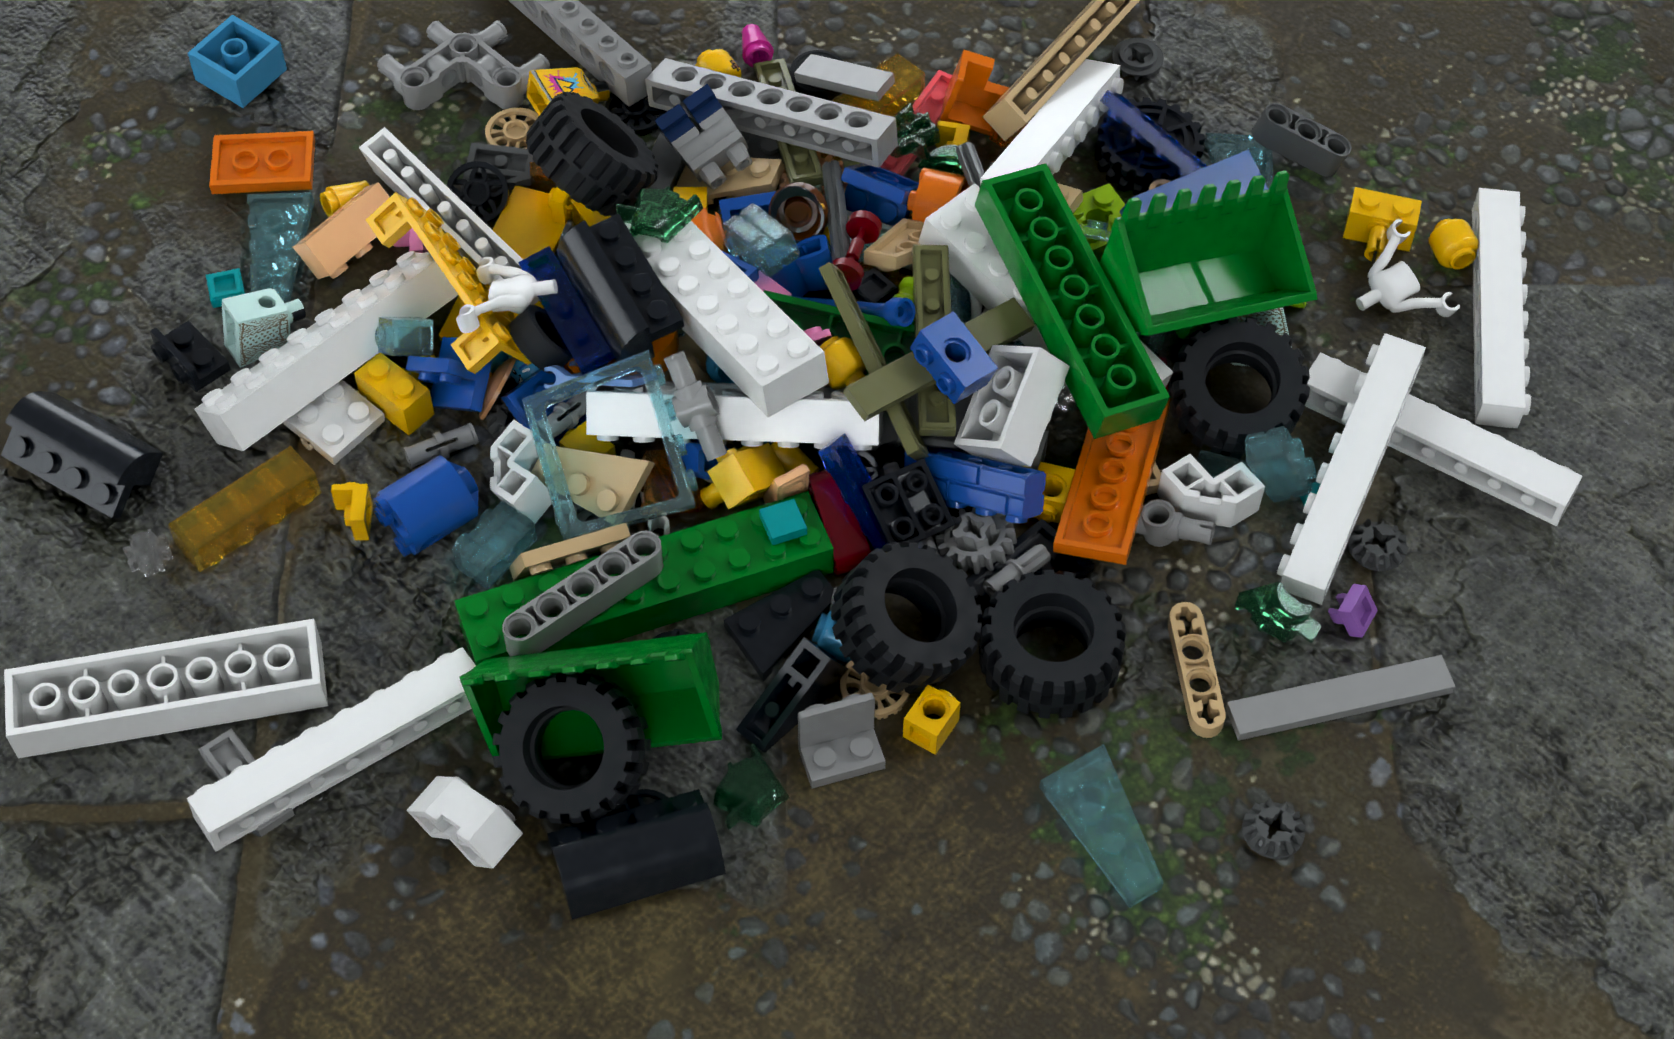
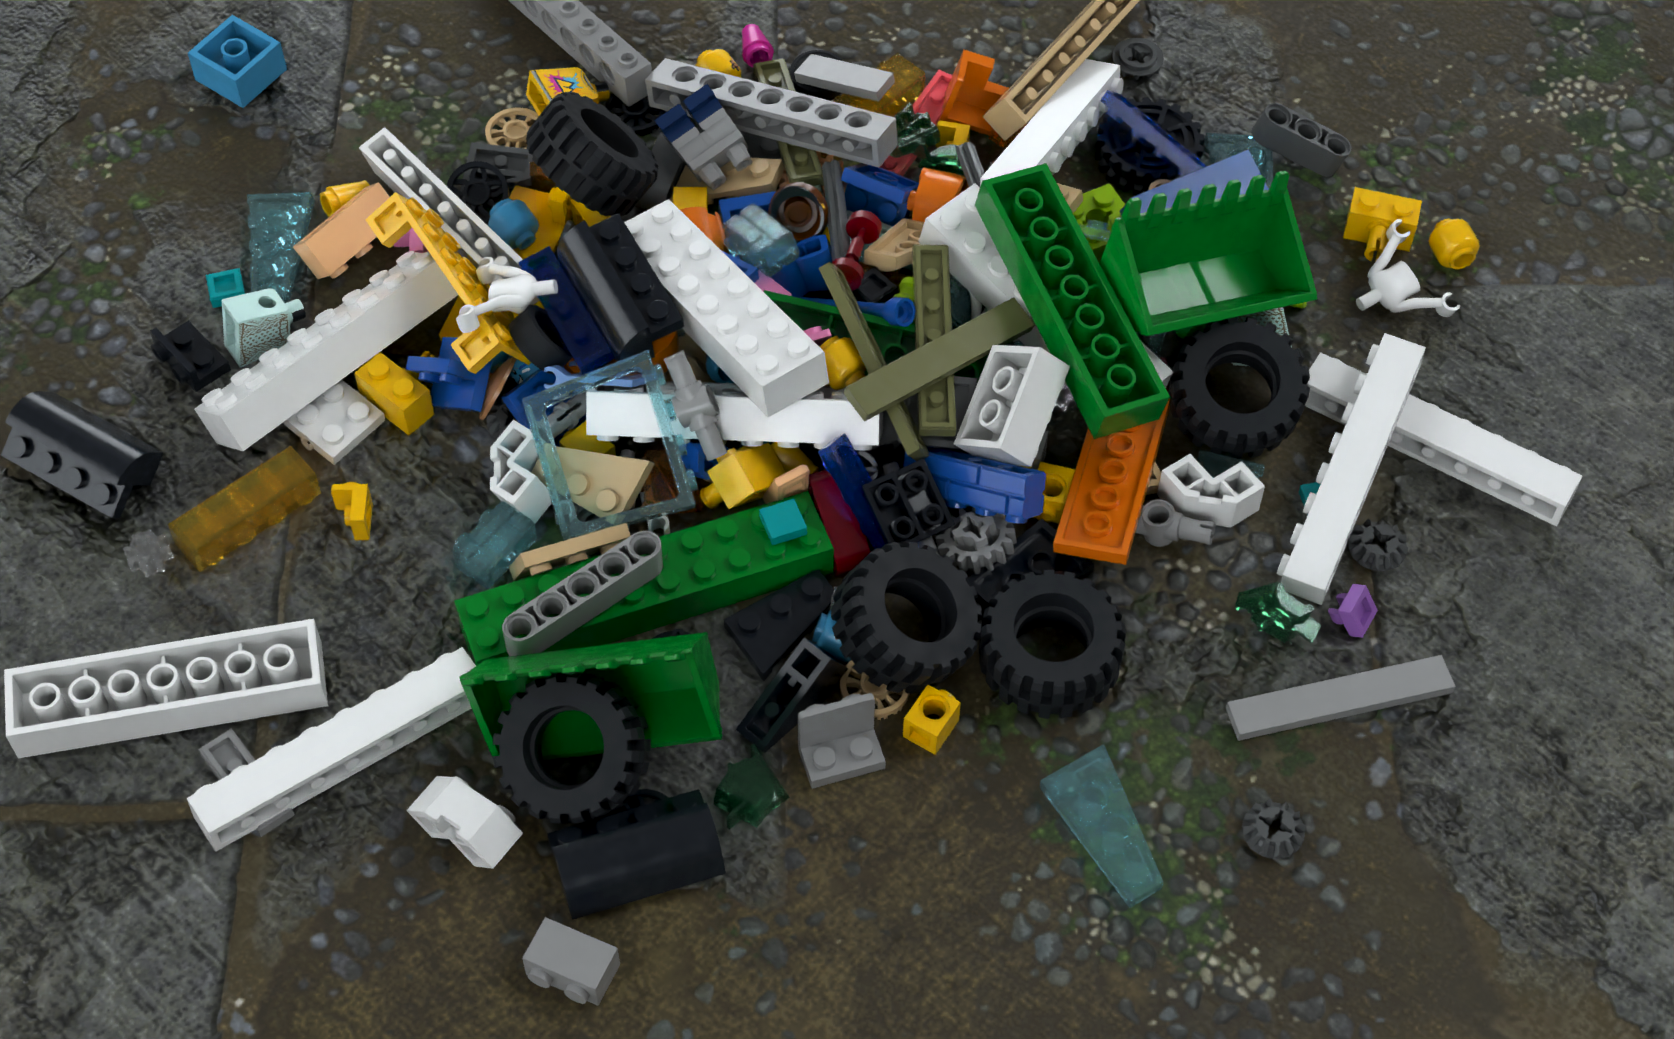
orange plate [209,131,315,194] -> none
blue cylinder [373,455,478,557] -> none
clear light blue brick [375,317,433,356] -> none
light grey pin [377,20,551,110] -> none
light grey pin [403,422,479,469] -> none
clear green piece [616,186,703,243] -> none
blue brick [910,311,998,404] -> none
light grey axle [983,544,1051,598] -> none
tan beam [1168,602,1226,738] -> none
clear light blue brick [1245,426,1316,503] -> none
white brick [1472,188,1531,429] -> none
none -> dark azure head [488,198,539,250]
none -> light grey brick [522,917,620,1006]

